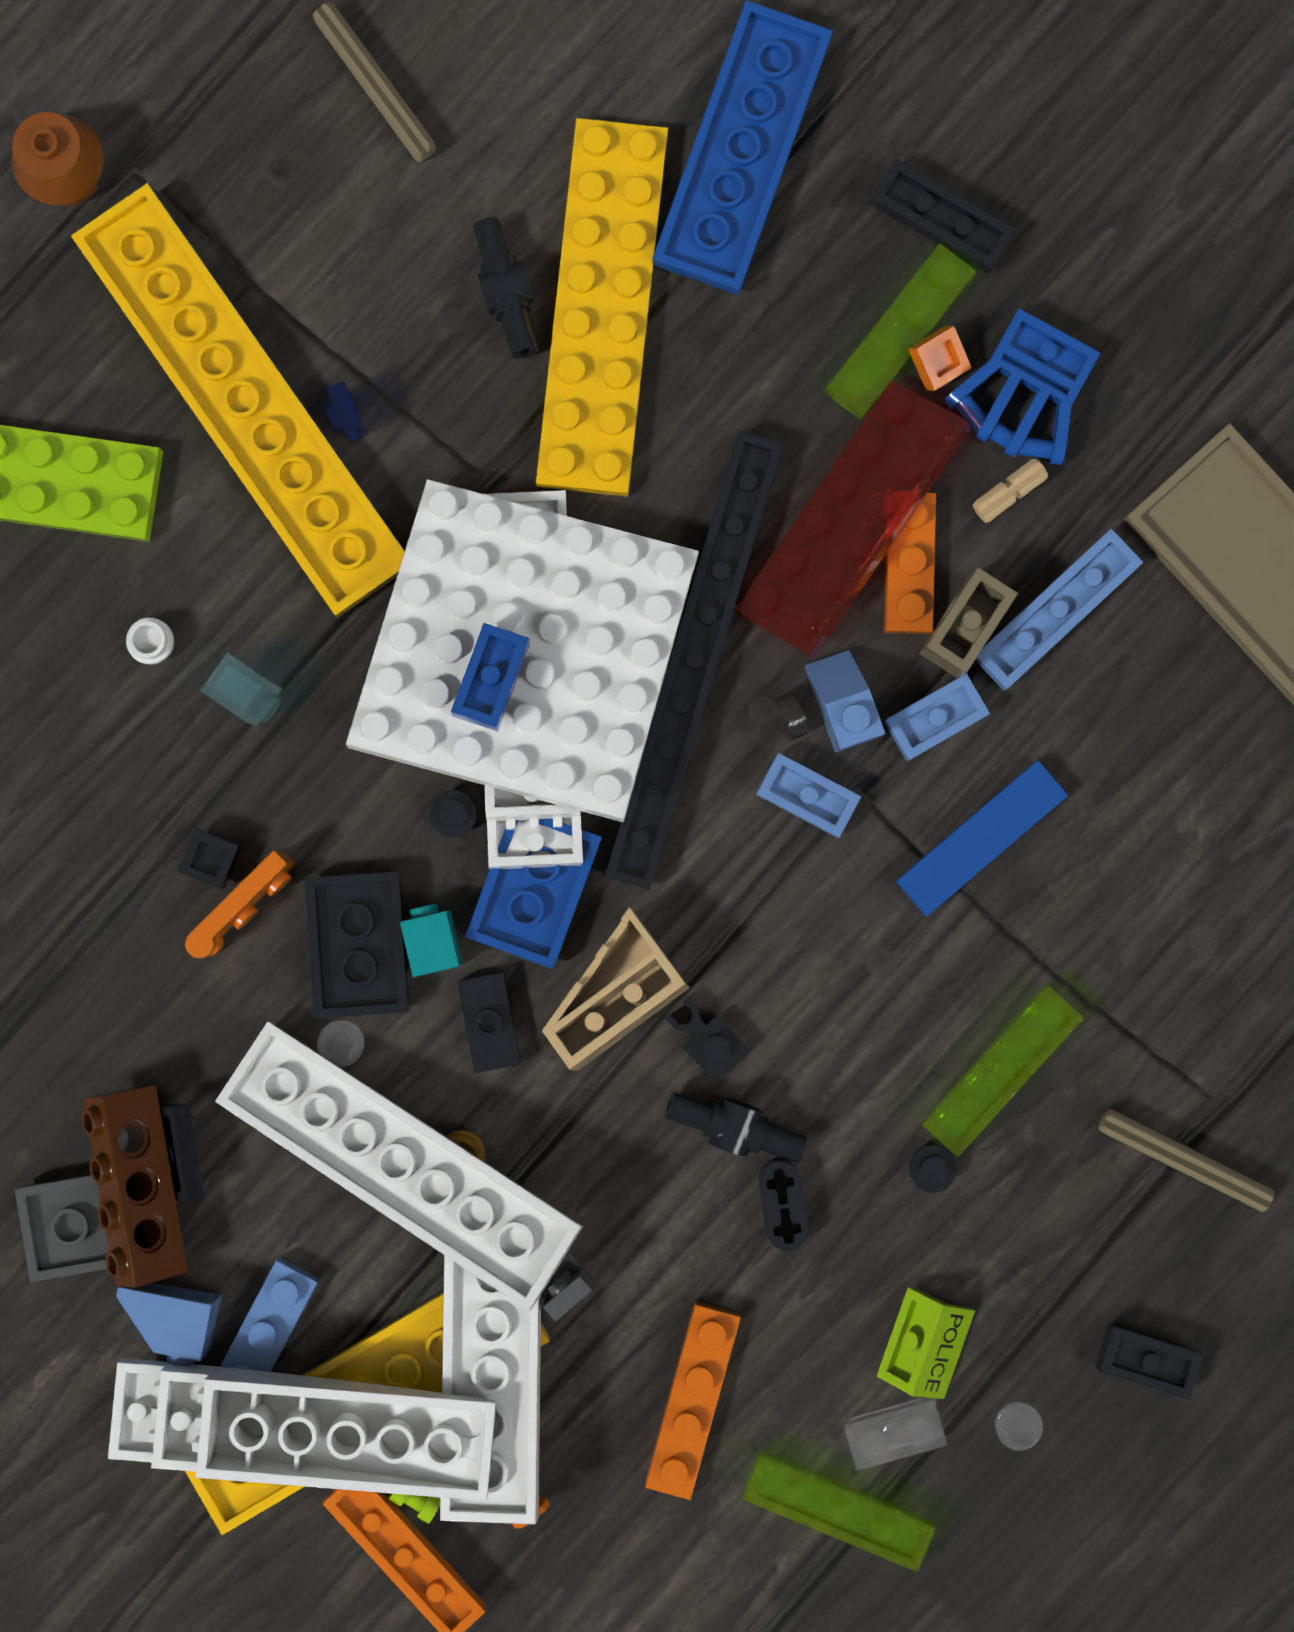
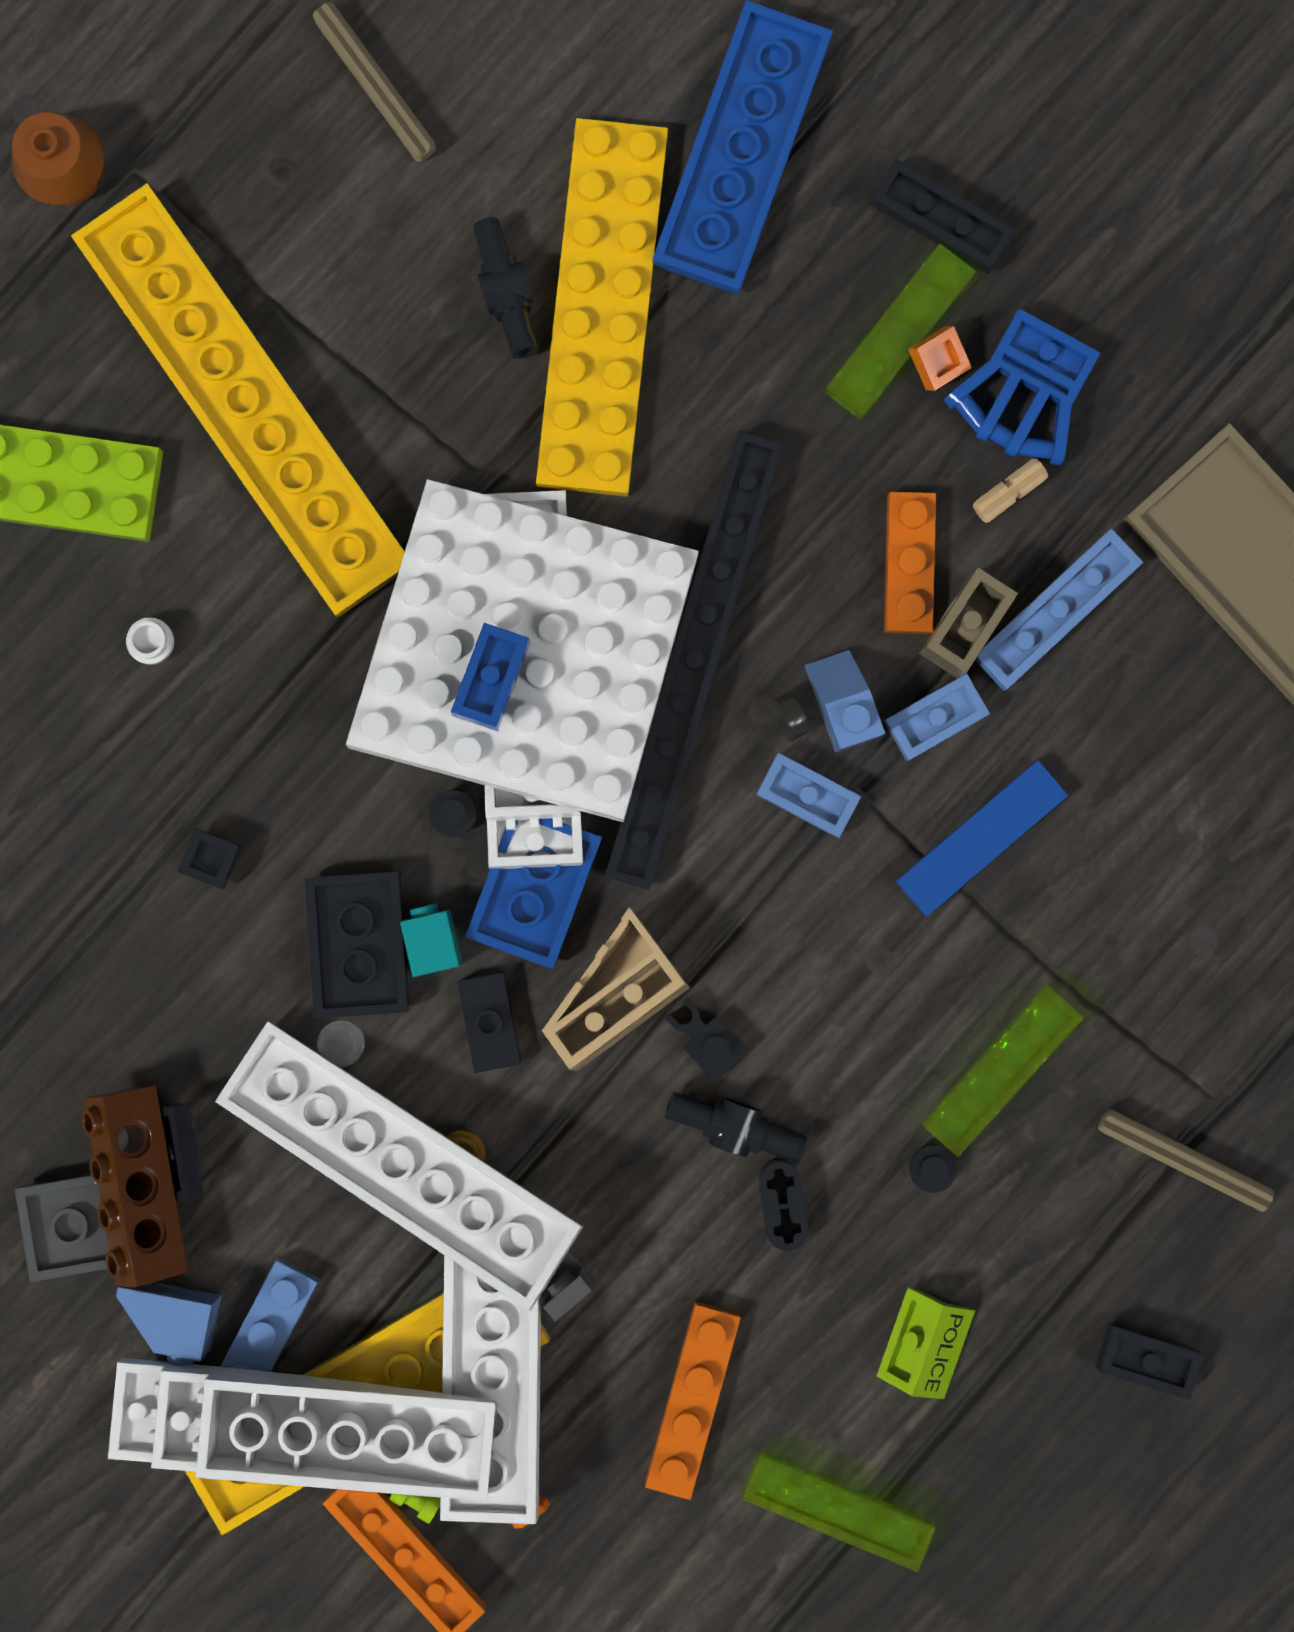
orange plate [185,850,295,958] -> none
clear light blue brick [201,652,283,726] -> none
clear blue plate [324,381,368,441] -> none
clear red plate [735,380,971,660] -> none
clear plate [842,1397,947,1471] -> none
clear plate [995,1401,1043,1451] -> none

